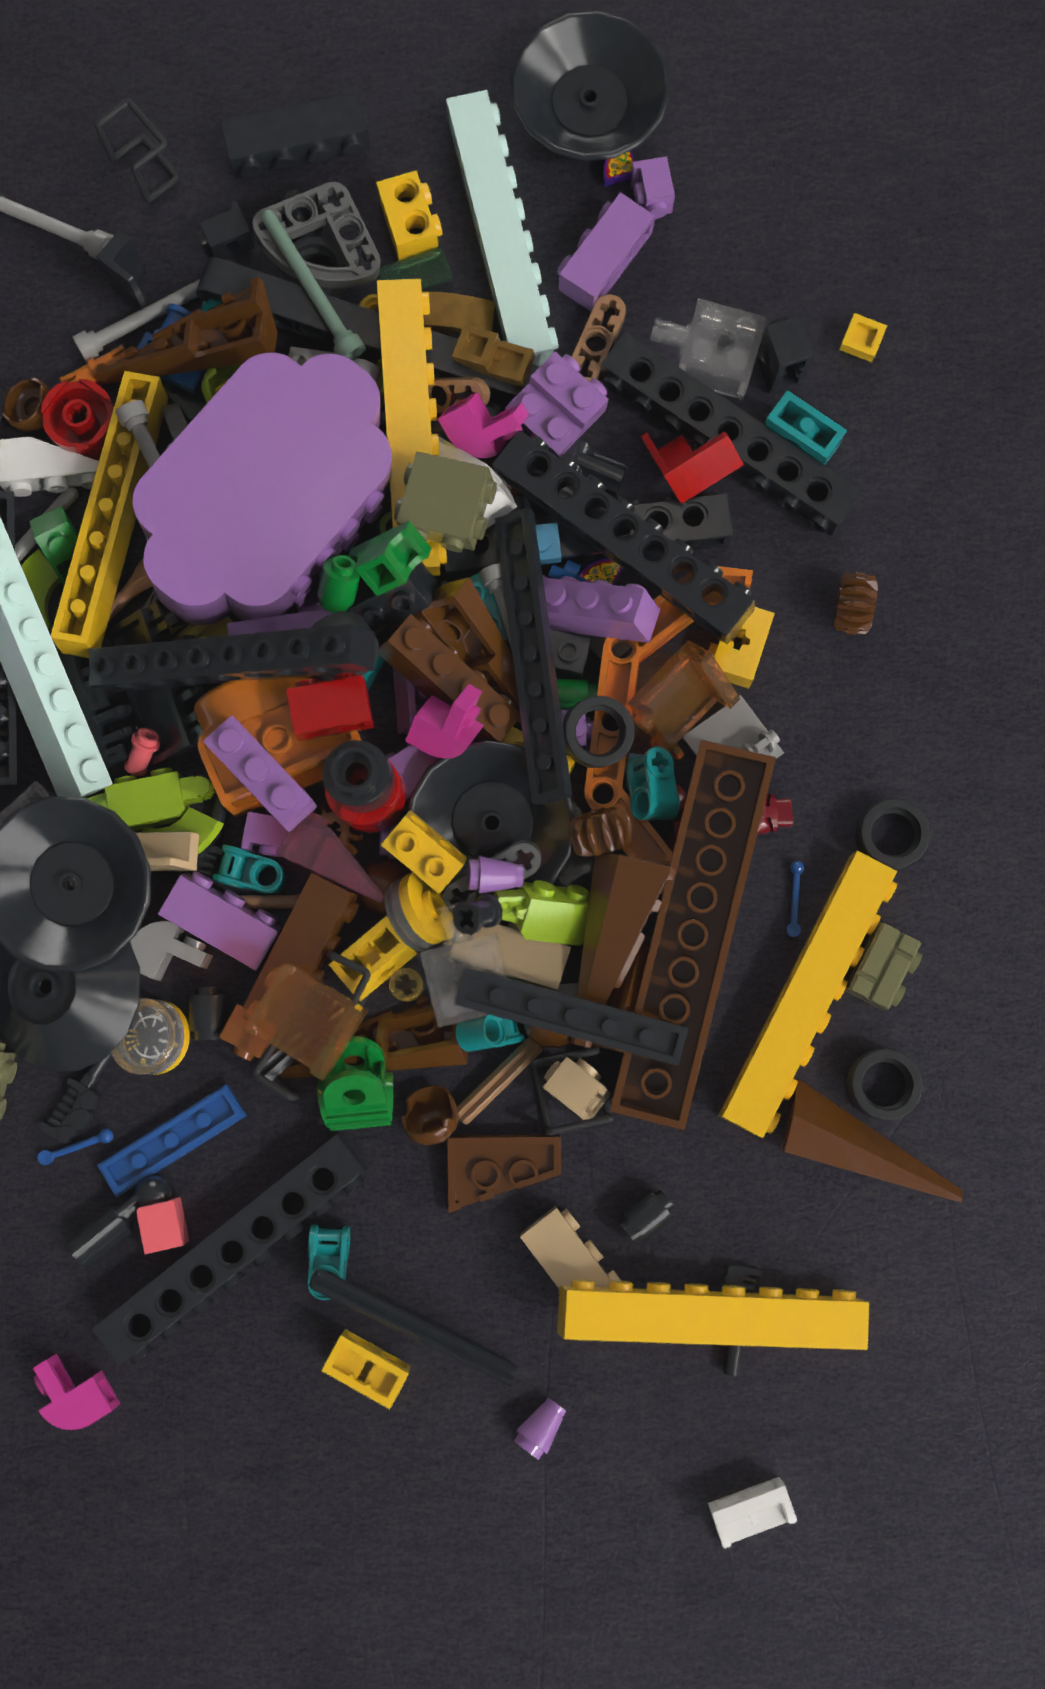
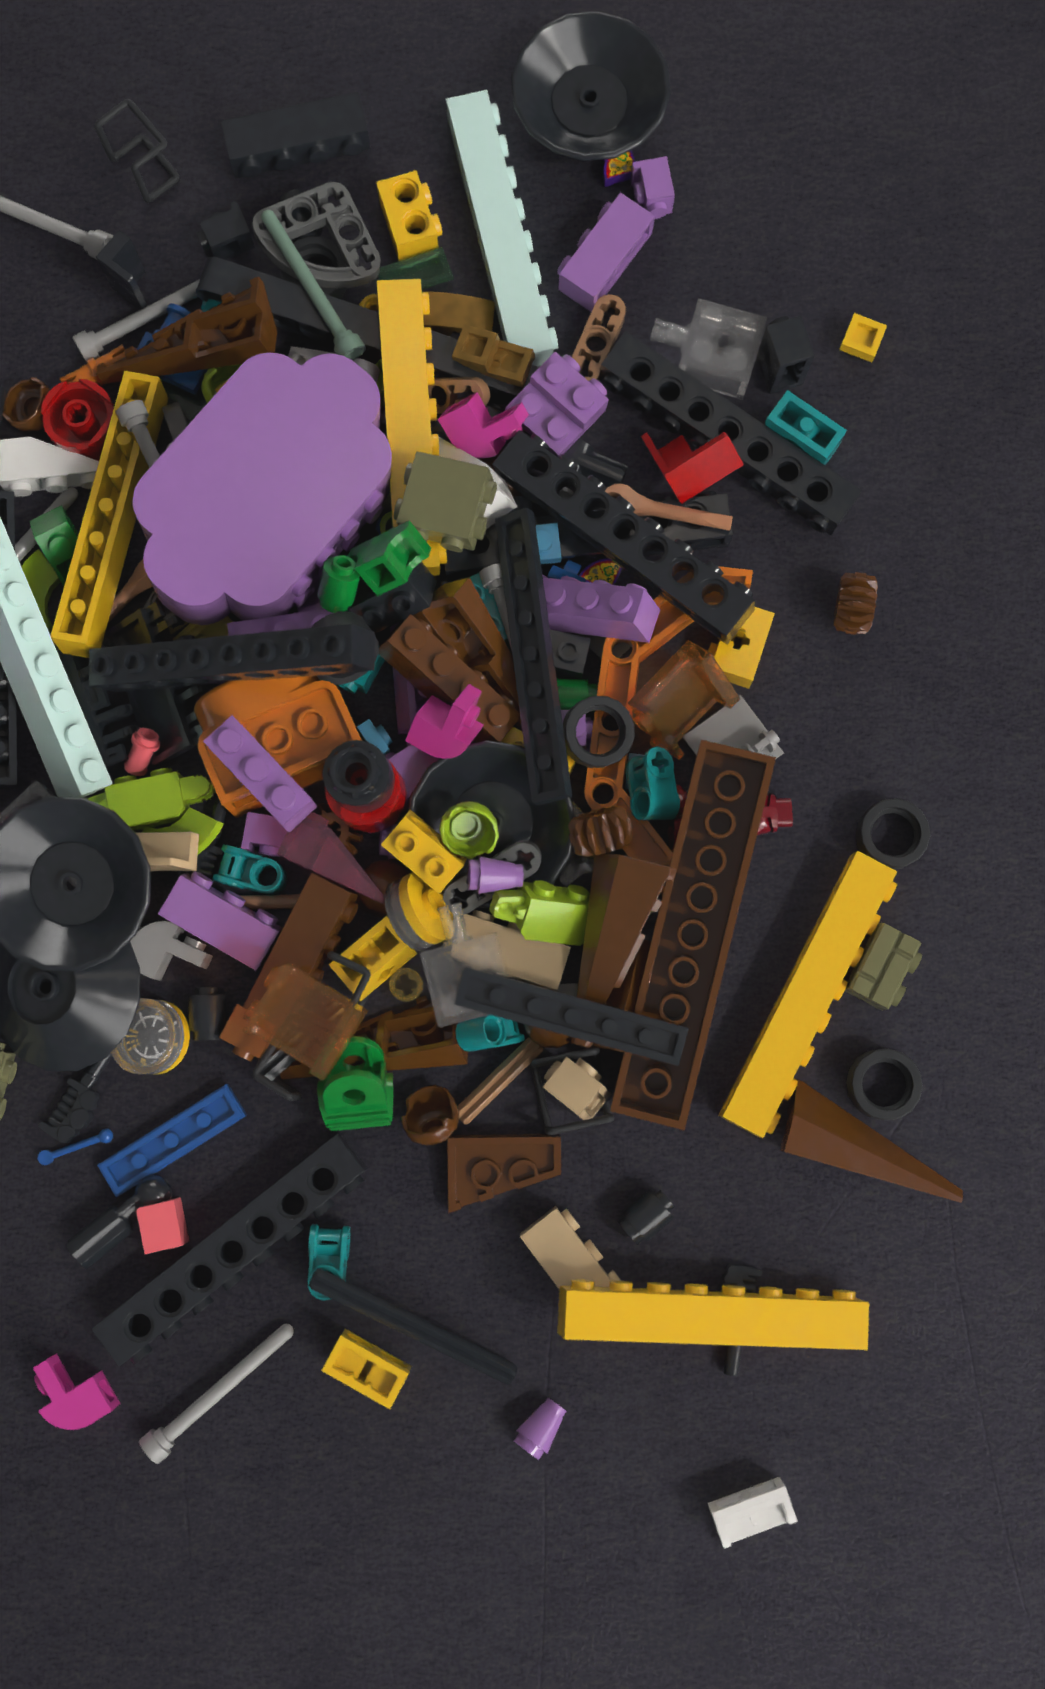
red brick [286,672,374,742] -> none
black bush [453,894,503,935] -> none
blue hinge [785,861,804,937] -> none
none -> light grey piece [139,1324,294,1464]
none -> dark azure plate [357,719,393,755]
none -> lime hair [439,801,499,859]
none -> nougat piece [605,483,733,531]

